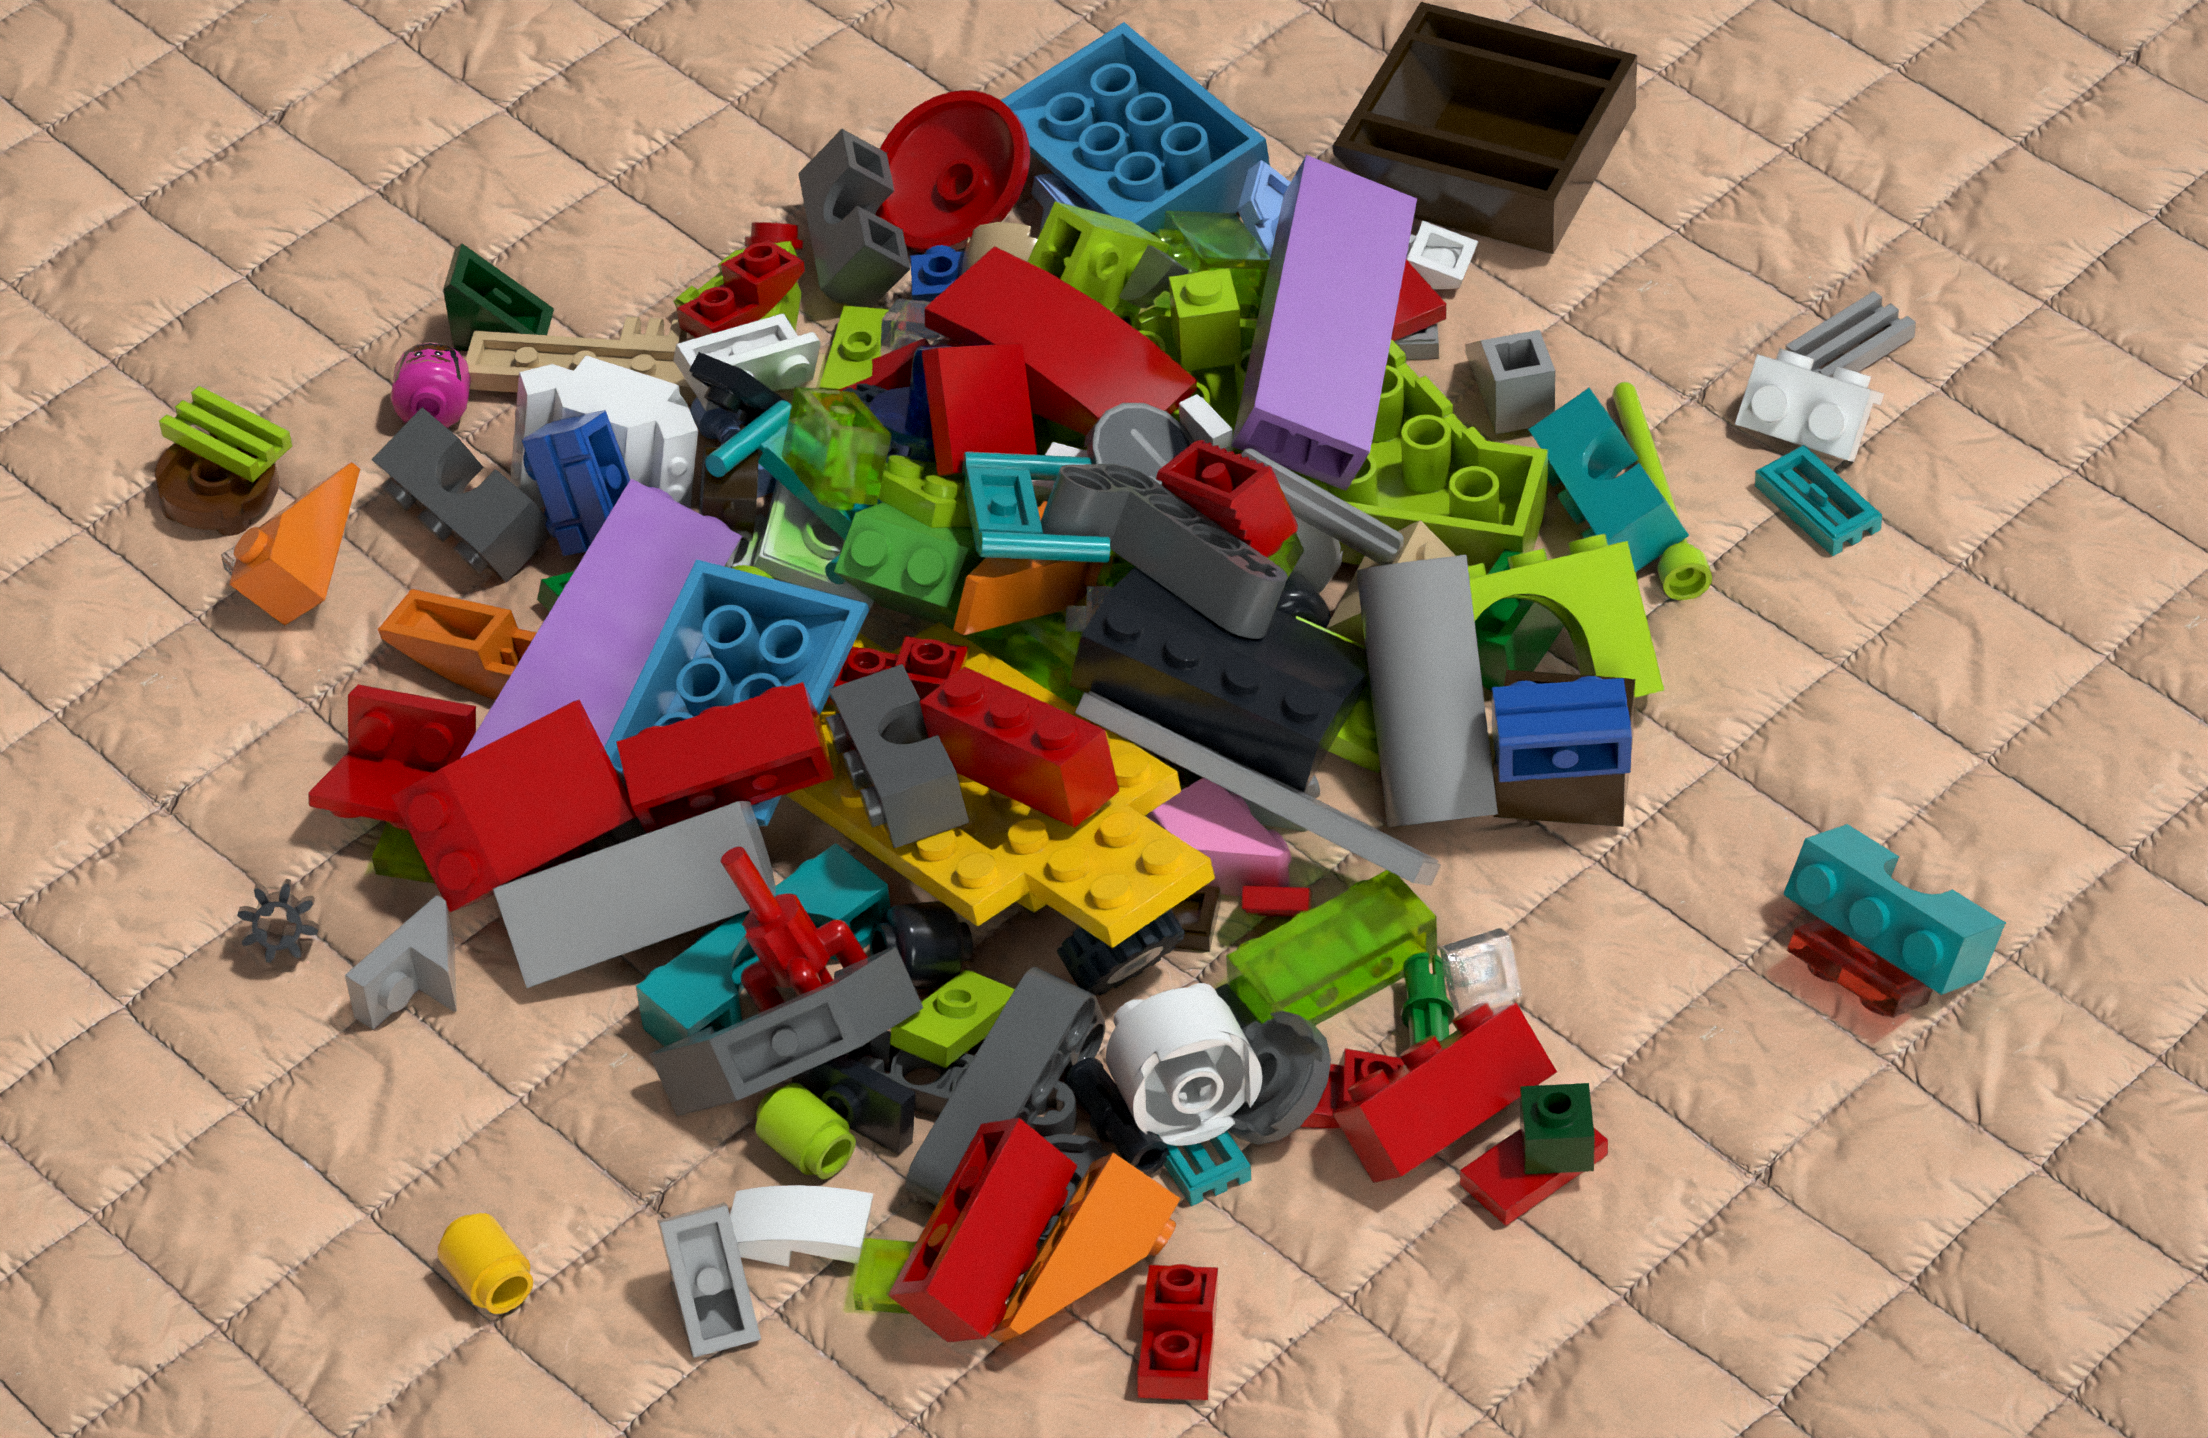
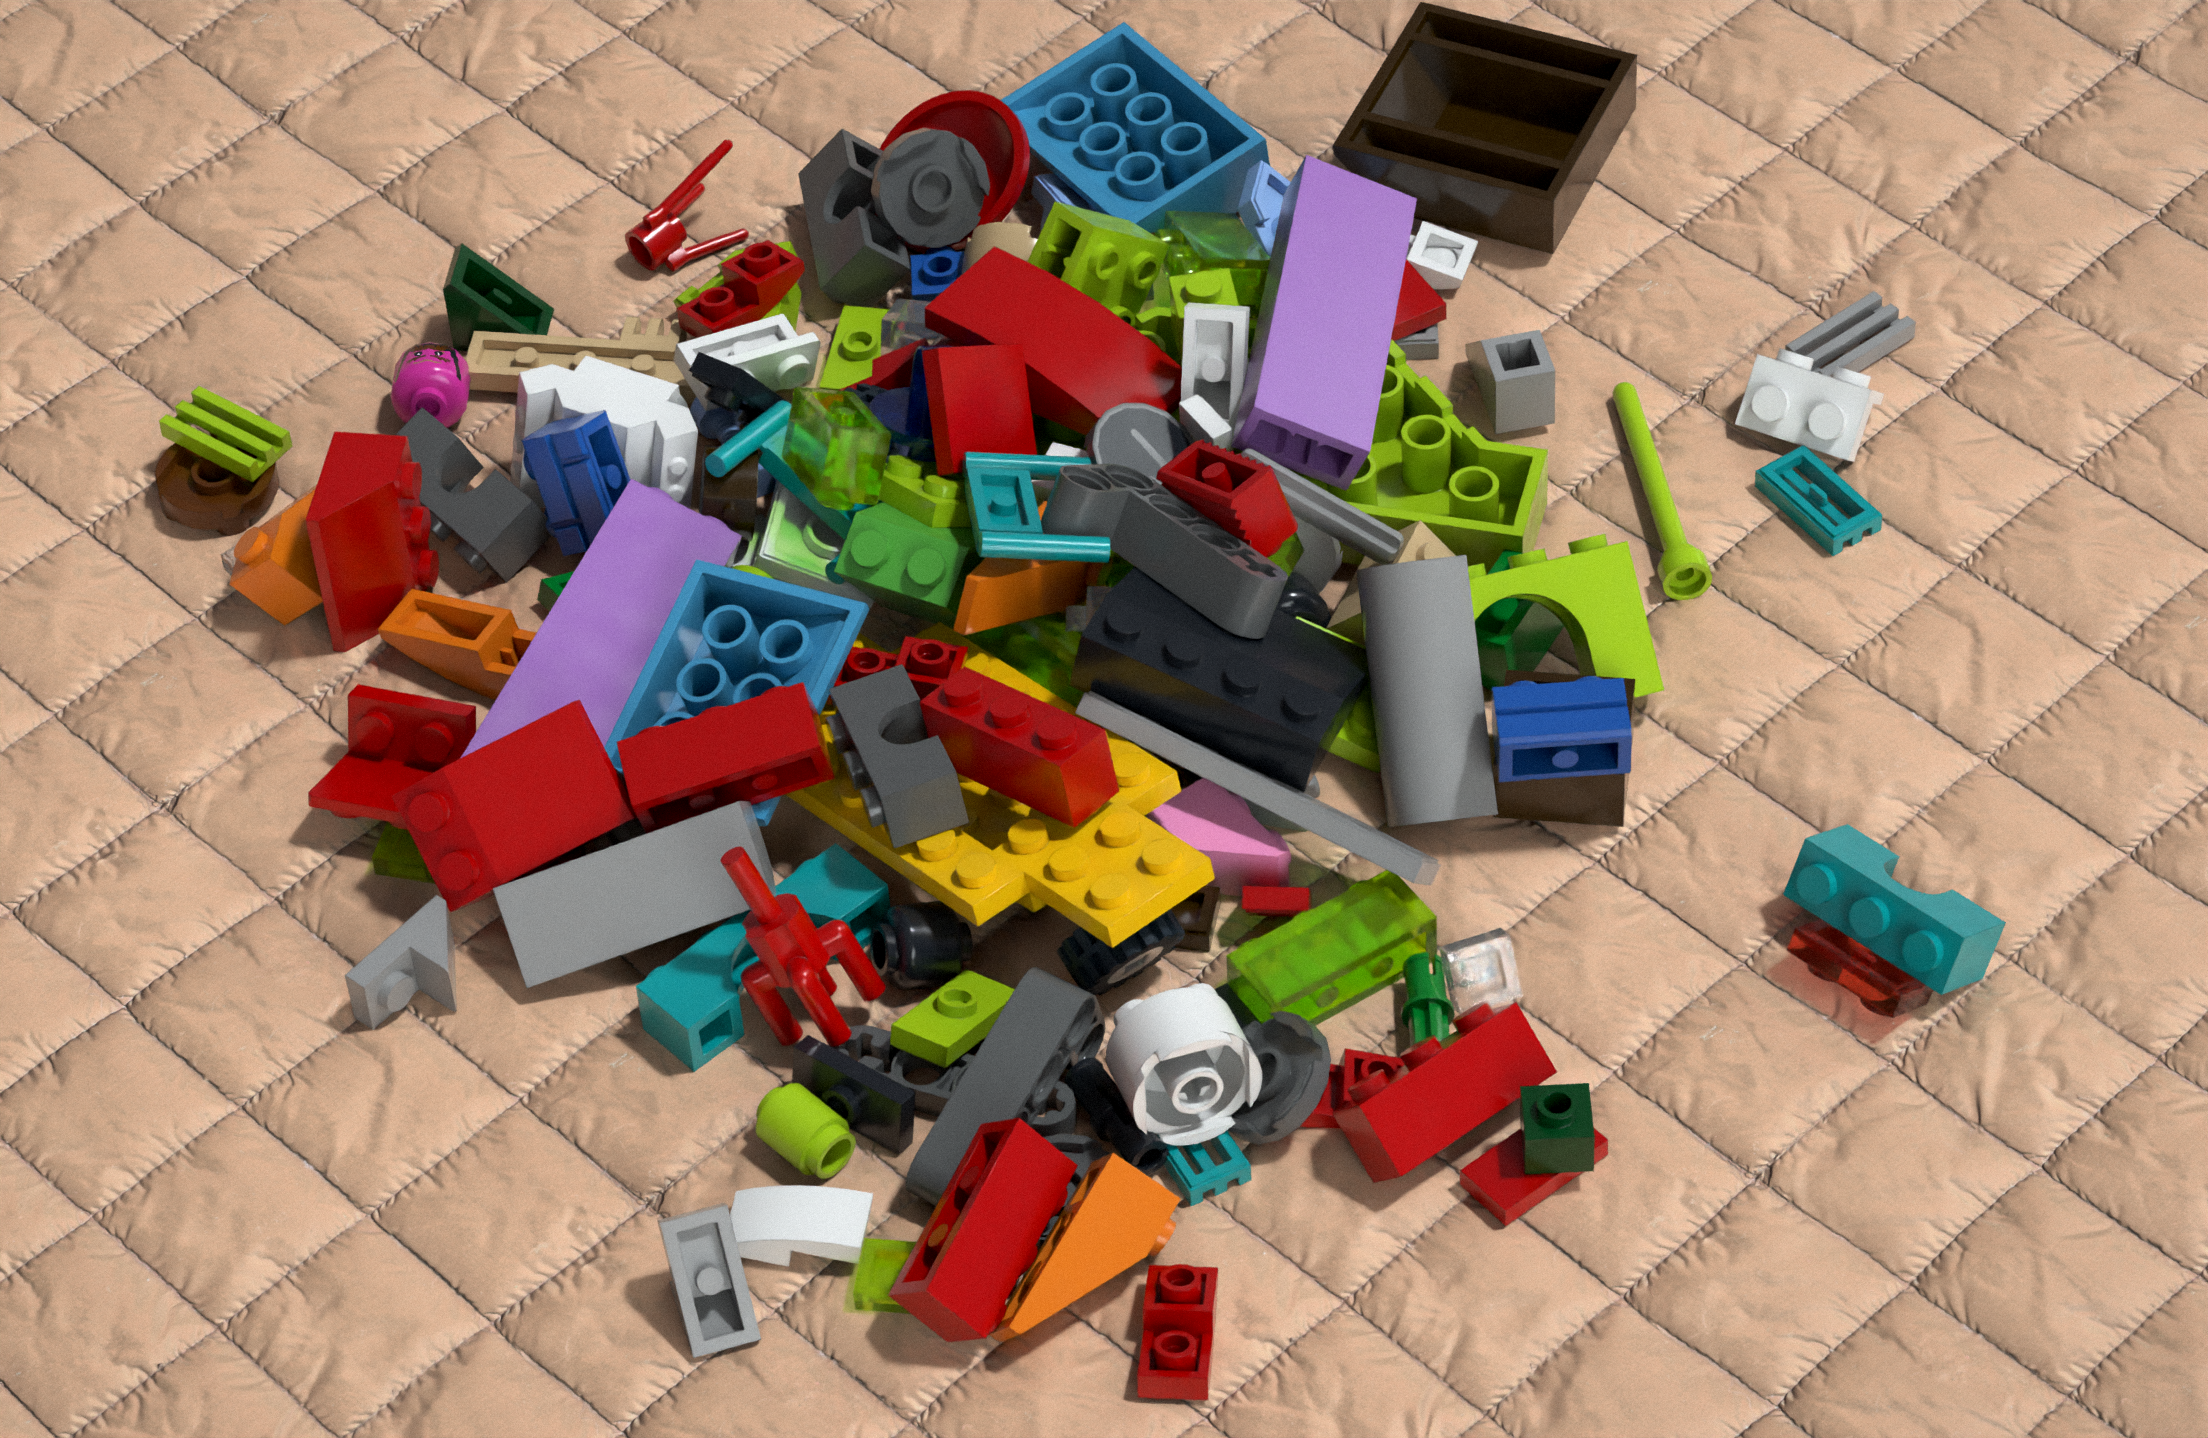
black gear [237,879,319,963] -> none
yellow brick [437,1213,533,1314] -> none
dark grey slope [649,945,923,1116] -> none
red plate [744,222,803,250] -> none
tile [1119,244,1189,308] -> none
teal arch [1528,387,1690,572] -> none
none -> red slope [305,431,439,652]
none -> red plant [625,139,749,272]
none -> dark grey tile [871,128,990,248]
none -> white slope [1181,303,1250,433]

